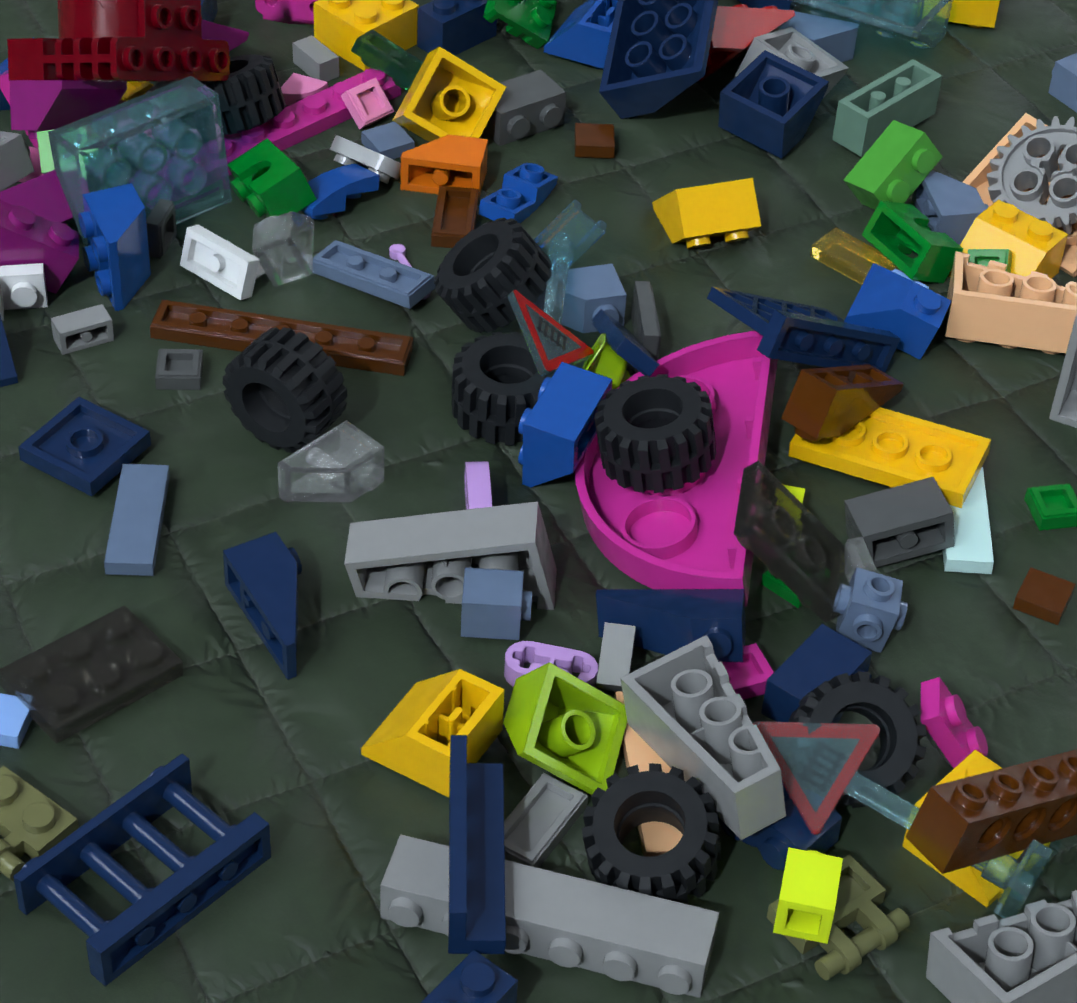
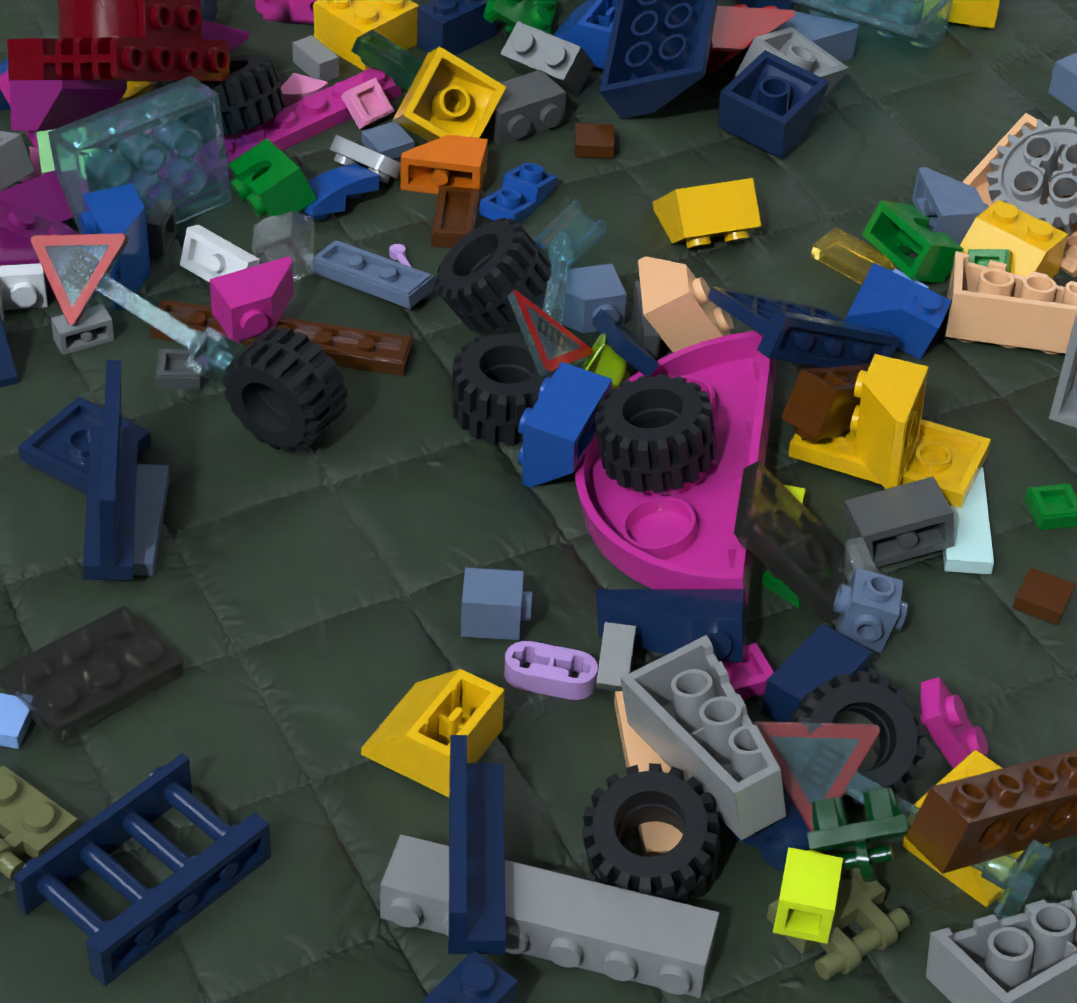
dark blue slope [223,532,302,680] -> none
clear slope [278,420,384,503] -> none
light grey wedge [344,501,557,610] -> none
lavender beam [464,461,492,510] -> none
lime slope [503,662,627,795] -> none
light grey tile [504,773,588,868] -> none
sand green brick [832,59,942,157] -> none
bright green brick [843,120,943,210] -> none
none -> clear light blue piece [30,233,248,386]
none -> dark blue fence [83,360,138,580]
none -> dark pink slope [210,256,294,343]
none -> brick [500,21,594,97]
none -> light nougat slope [638,256,734,353]
none -> dark green hips [807,787,911,883]
none -> yellow slope [850,354,929,489]

